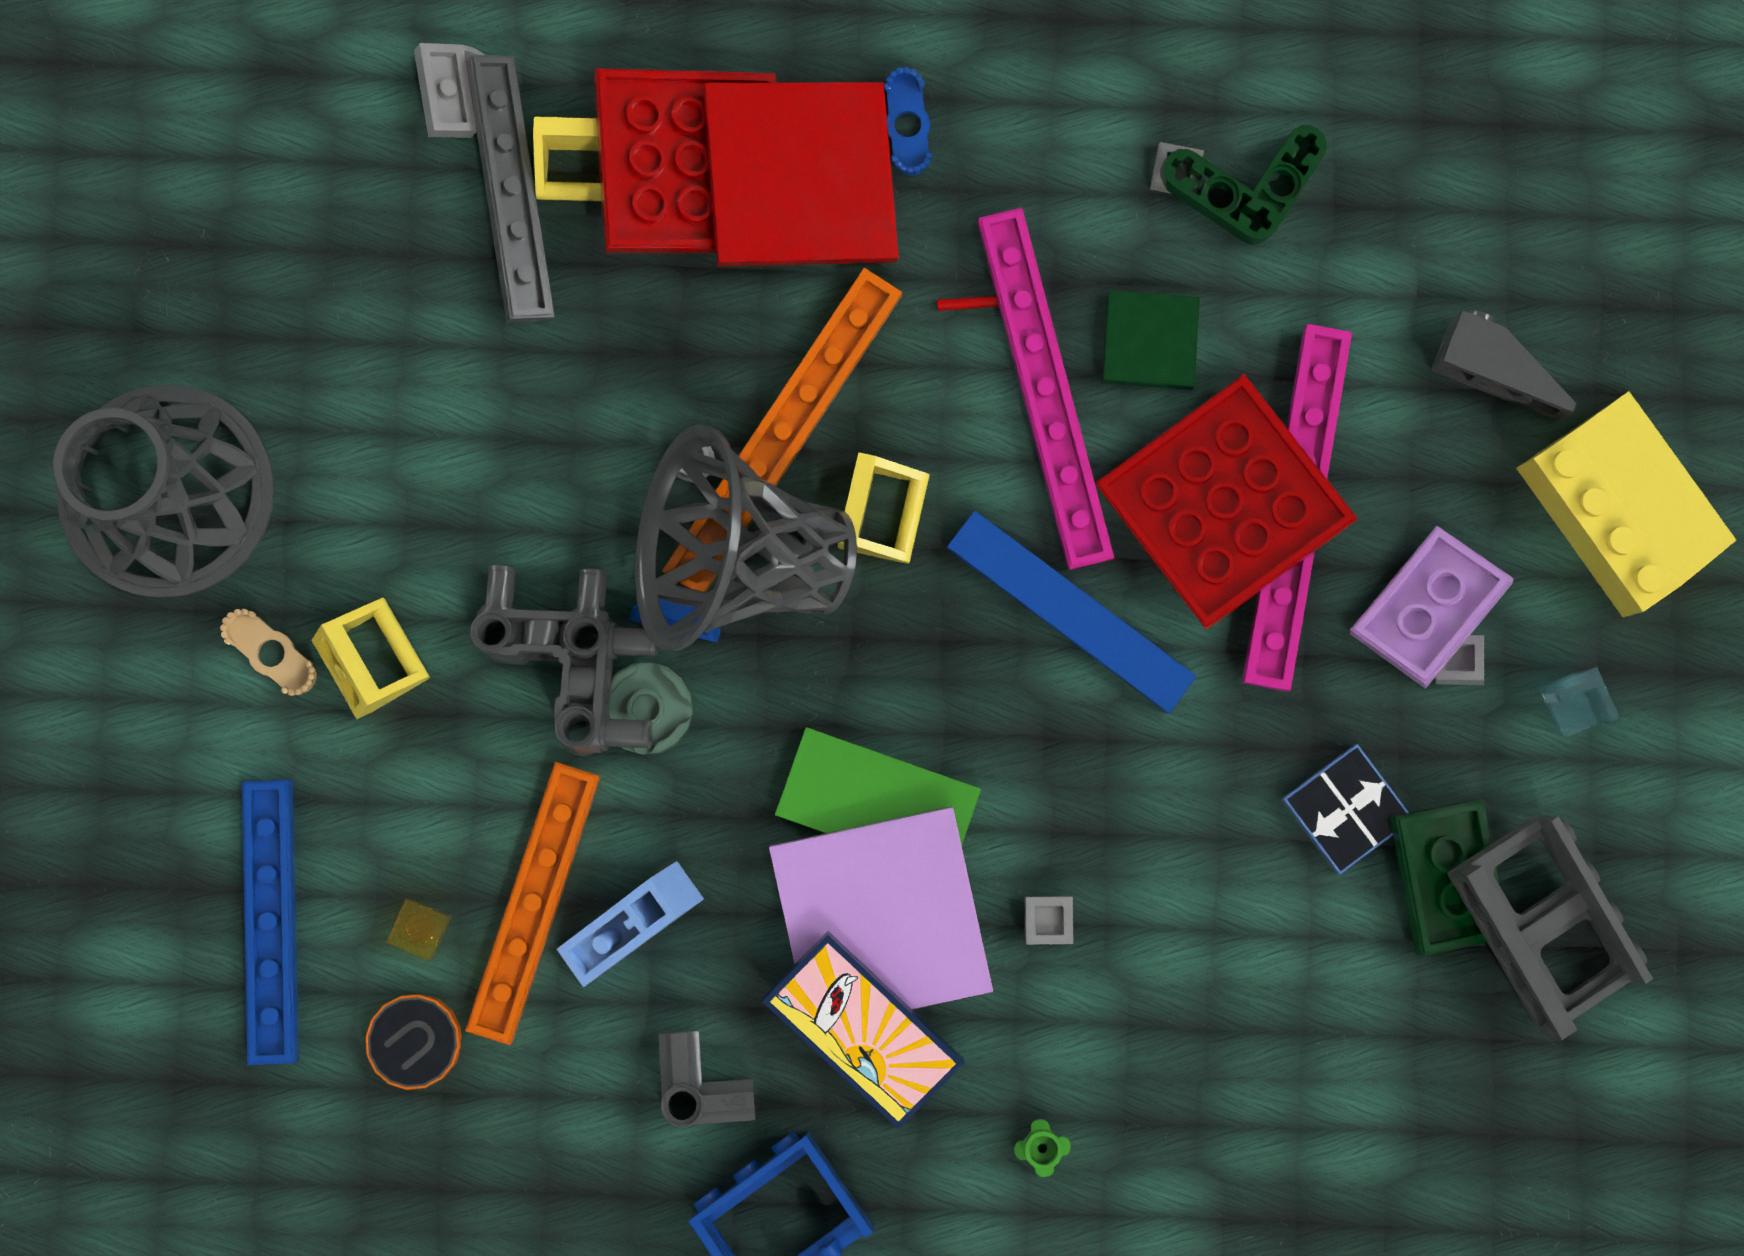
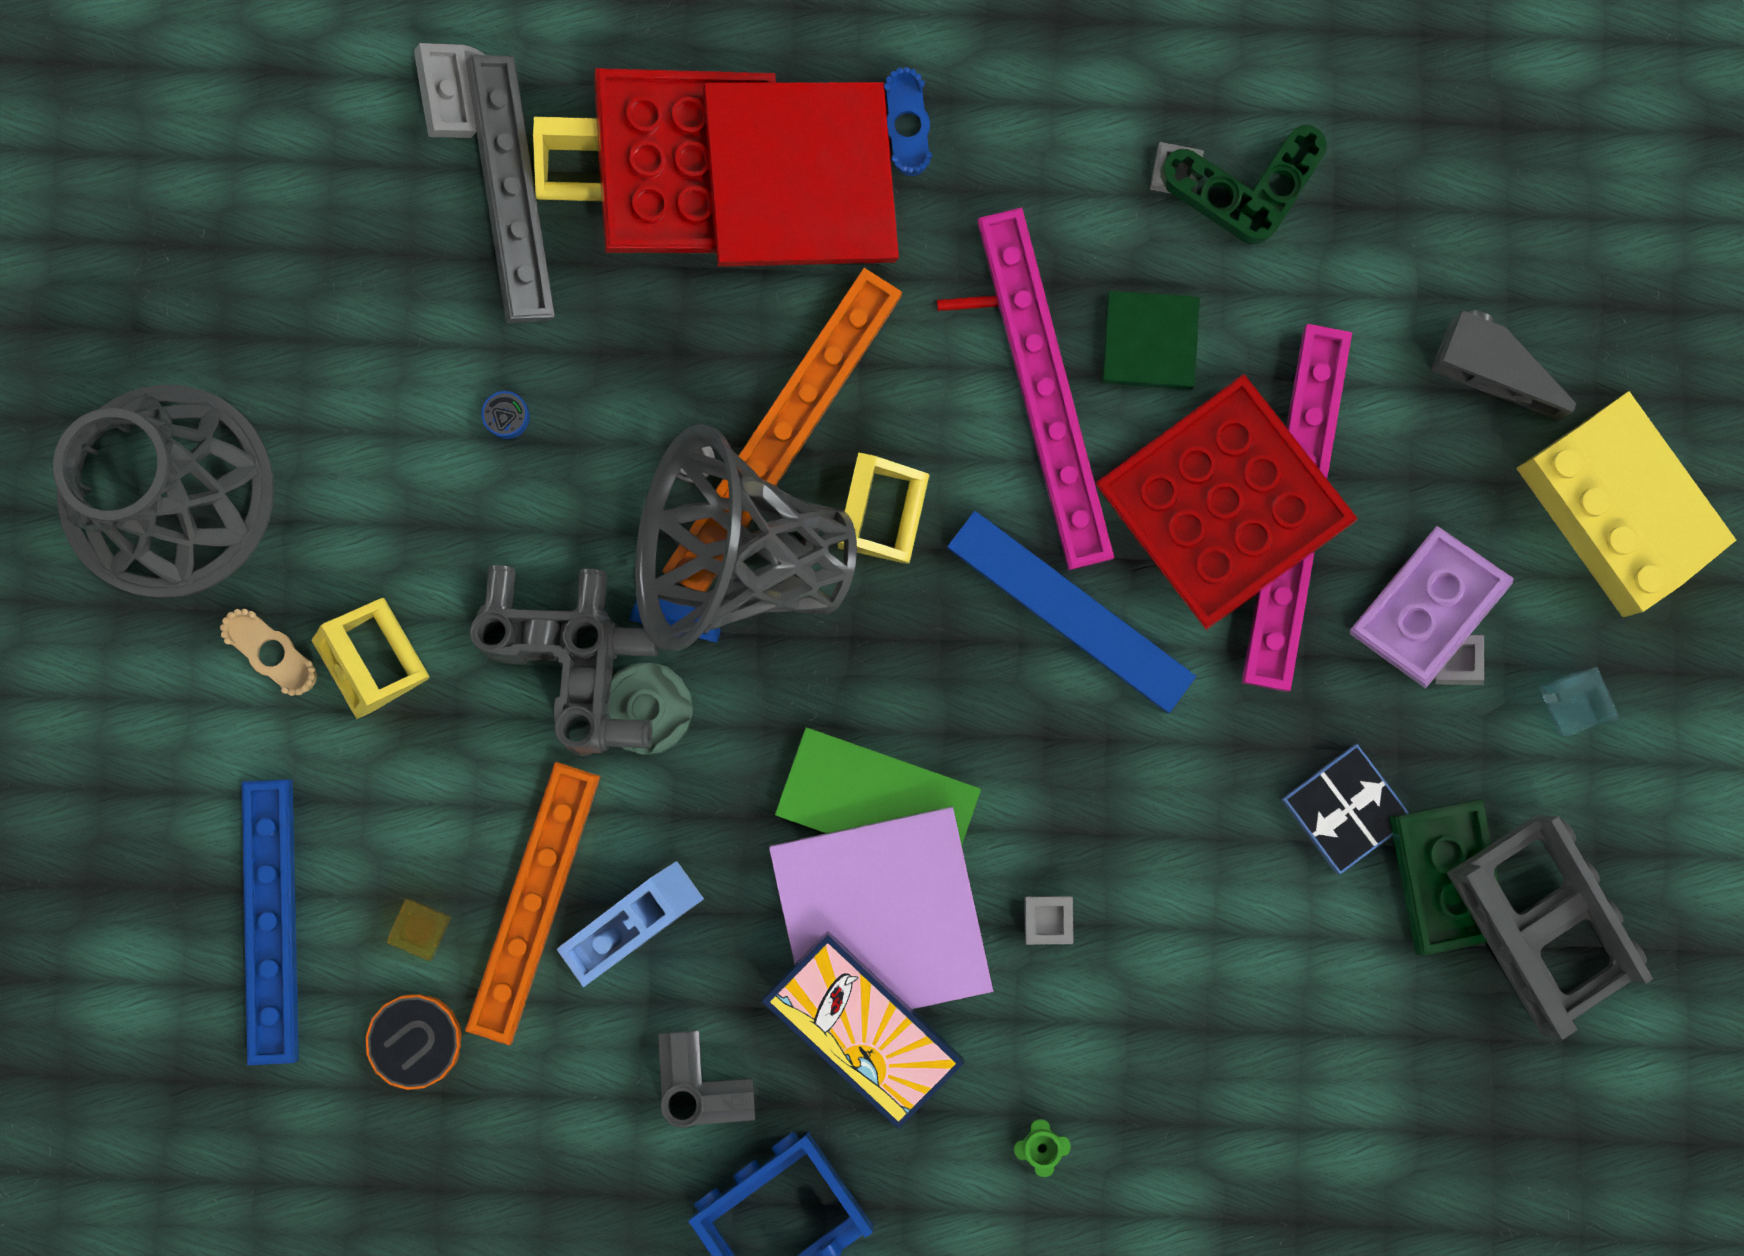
none -> tile [482,391,530,439]

